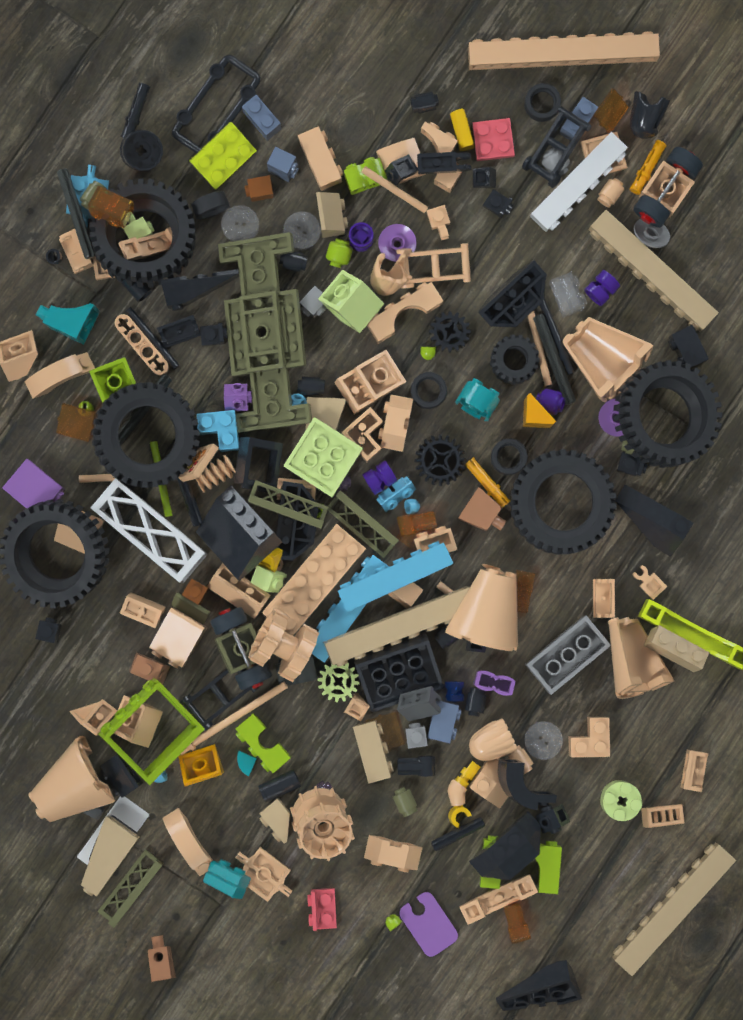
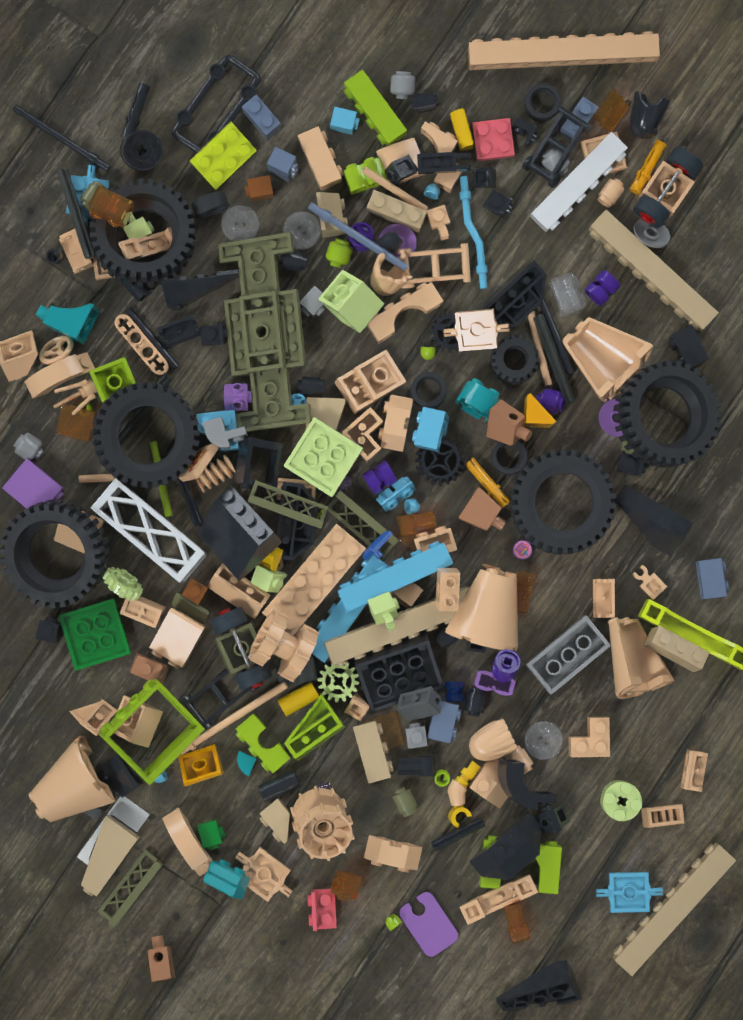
none -> black bar [13,105,111,172]
none -> light grey head [13,433,43,461]
none -> light nougat piece [39,336,74,365]
none -> light nougat plant [54,379,98,415]
none -> green plate [59,598,131,671]
none -> yellowish green gear [103,567,143,601]
none -> green brick [197,819,225,850]
none -> light grey brick [203,417,248,449]
none -> yellow brick [277,681,319,717]
none -> lime wedge [284,694,345,761]
none -> sand blue bar [307,202,409,272]
none -> medium azure brick [330,107,360,135]
none -> clear orange brick [330,869,362,901]
none -> lime brick [343,69,407,146]
none -> blue piece [362,531,393,561]
none -> tan brick [367,190,427,233]
none -> yellowish green brick [367,592,400,632]
none -> black brick [374,231,403,255]
none -> light grey head [390,71,416,99]
none -> medium azure brick [412,407,450,452]
none -> medium azure hinge [424,183,440,200]
none -> lime hinge [435,769,450,787]
none -> light nougat brick [436,568,460,611]
none -> light nougat plate [444,309,509,351]
none -> medium azure bar [459,176,488,289]
none -> nougat torso [487,399,532,445]
none -> dark purple wheel [491,649,520,683]
none -> black bracket [512,117,538,148]
none -> tile [513,540,532,560]
none -> medium azure plate [596,872,663,913]
none -> sand blue brick [696,558,729,599]

